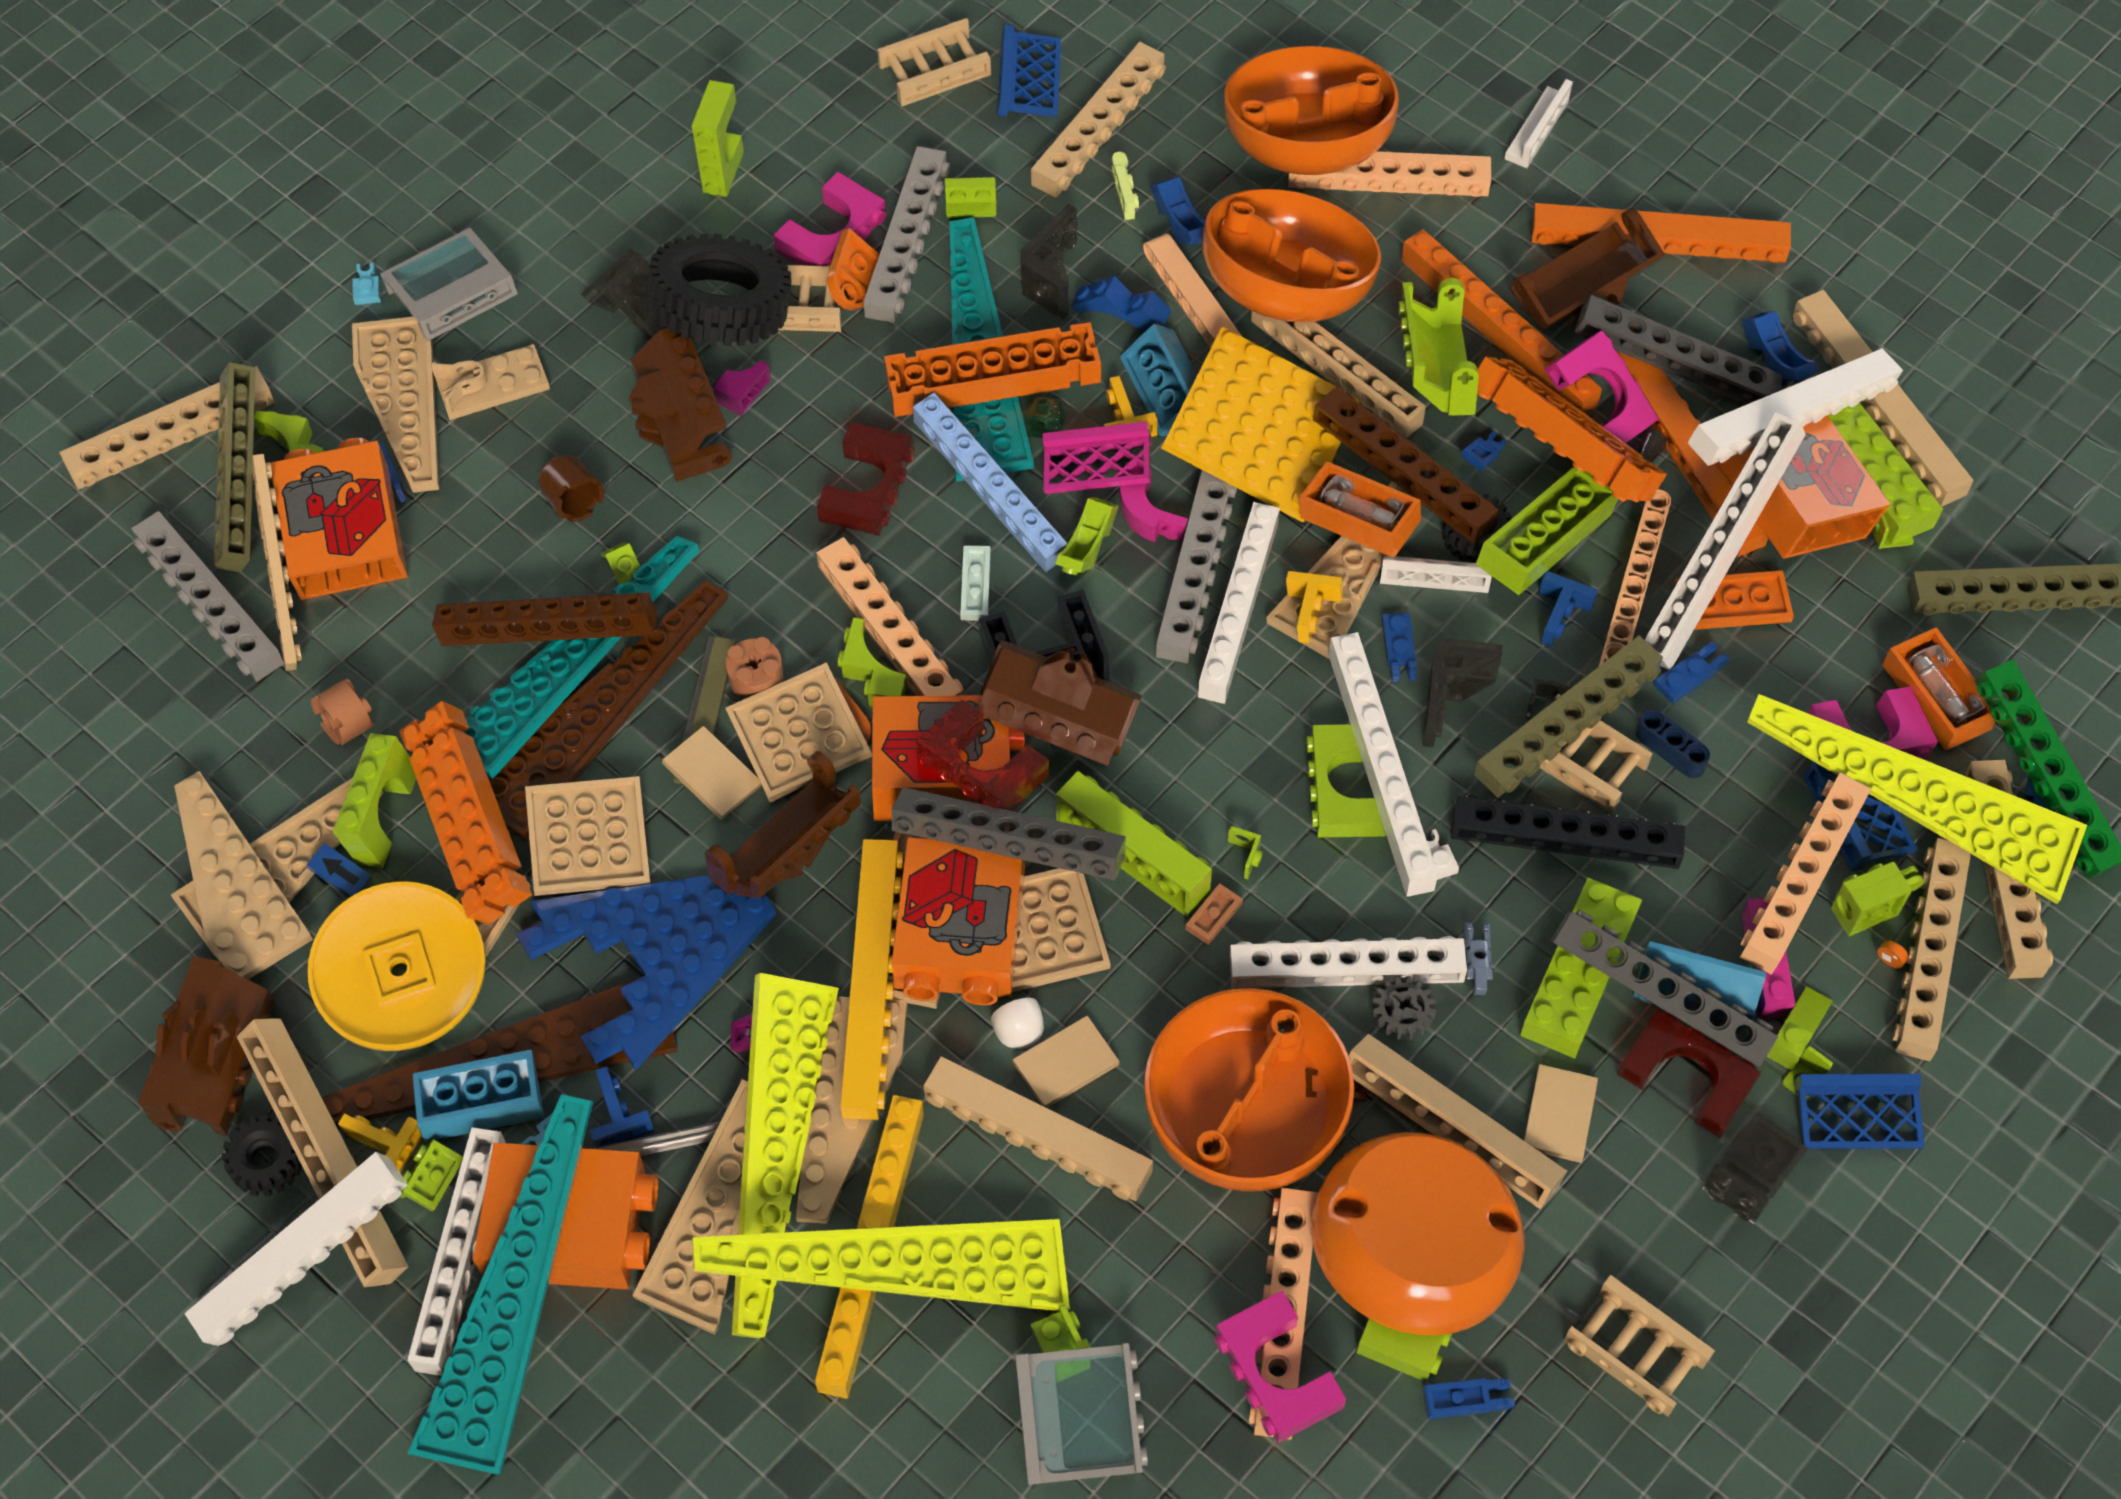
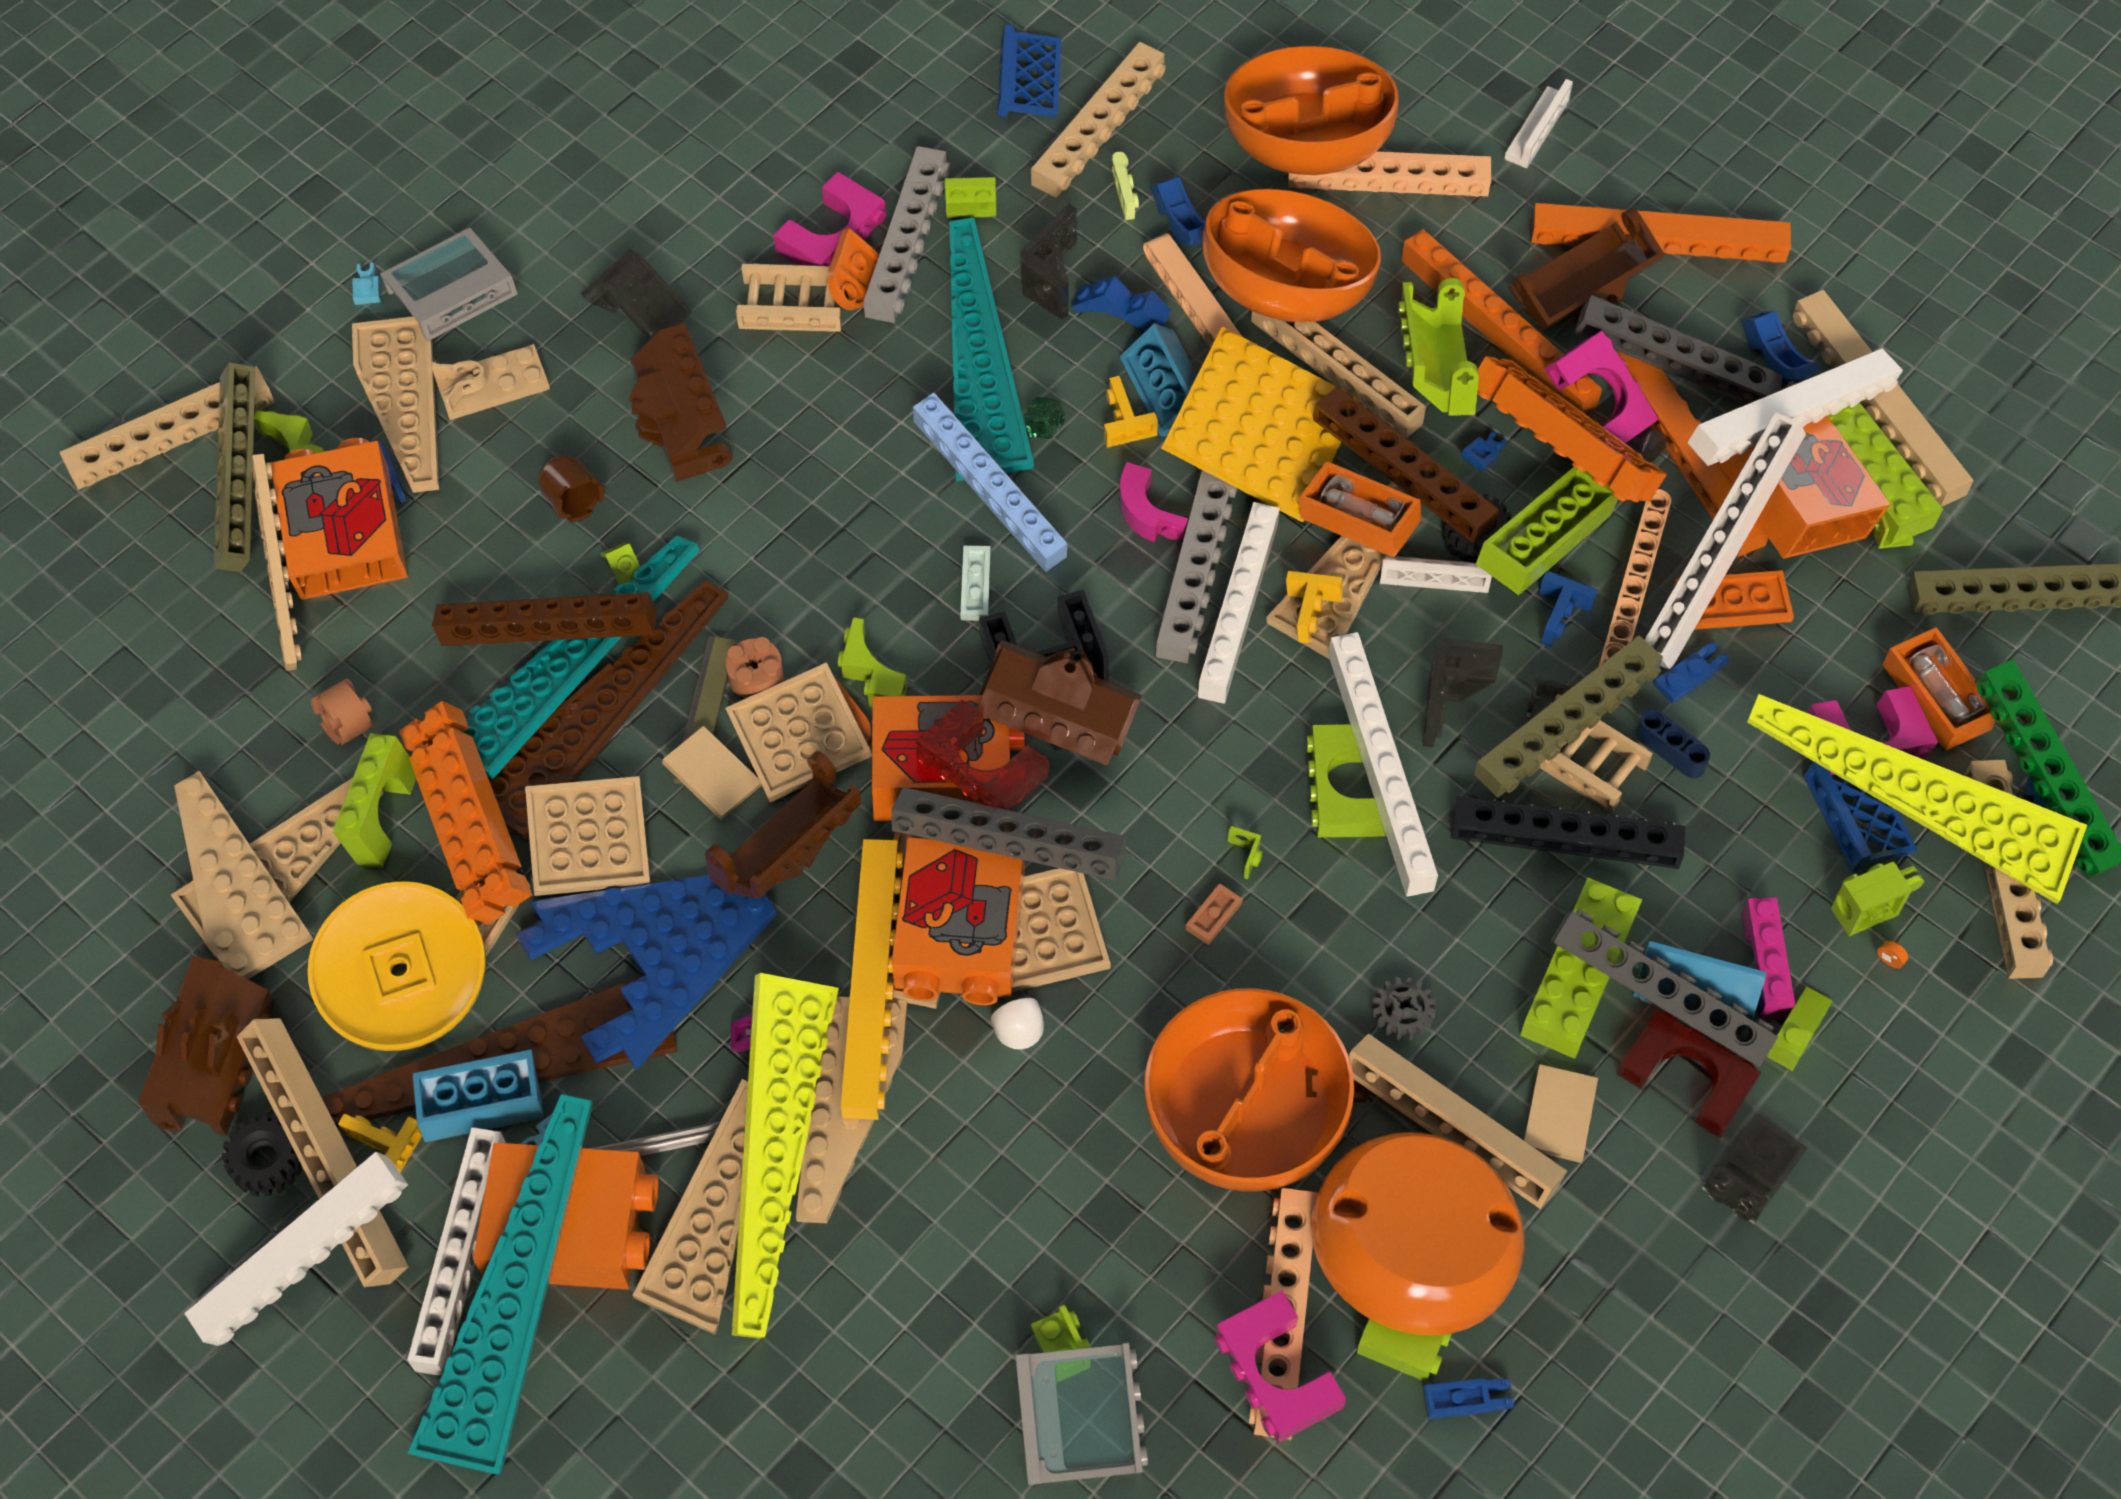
light grey brick [131,511,284,682] -> none
blue tile [306,843,372,897] -> none
lime bracket [399,1140,463,1211] -> none
blue bracket [590,1066,654,1148] -> none
black tyre [646,233,792,346] -> none
lime arch [692,80,744,197] -> none
neon yellow wing [692,1219,1070,1311] -> none
magenta arch [713,360,771,416] -> none
yellow brick [815,1095,924,1399] -> none
light nougat brick [816,537,964,696] -> none
clear red arch [817,422,915,536] -> none
tan fence [877,18,991,106] -> none
orange brick [884,322,1101,417] -> none
tan brick [924,1056,1153,1202] -> none
tan tile [1013,1016,1119,1108] -> none
dark pink fence [1043,422,1152,494] -> none
lime arch [1055,497,1119,575] -> none
lime brick [1056,771,1212,918] -> none
white brick [1229,936,1467,989] -> none
blue hinge [1382,613,1416,682] -> none
white plate [1427,829,1459,880] -> none
sand blue hinge [1464,923,1493,995] -> none
tan fence [1564,1275,1715,1417] -> none
light nougat brick [1739,773,1871,975] -> none
lime bracket [1782,1046,1833,1100] -> none
blue fence [1794,1074,1925,1149] -> none
tan brick [1892,838,1971,1061] -> none

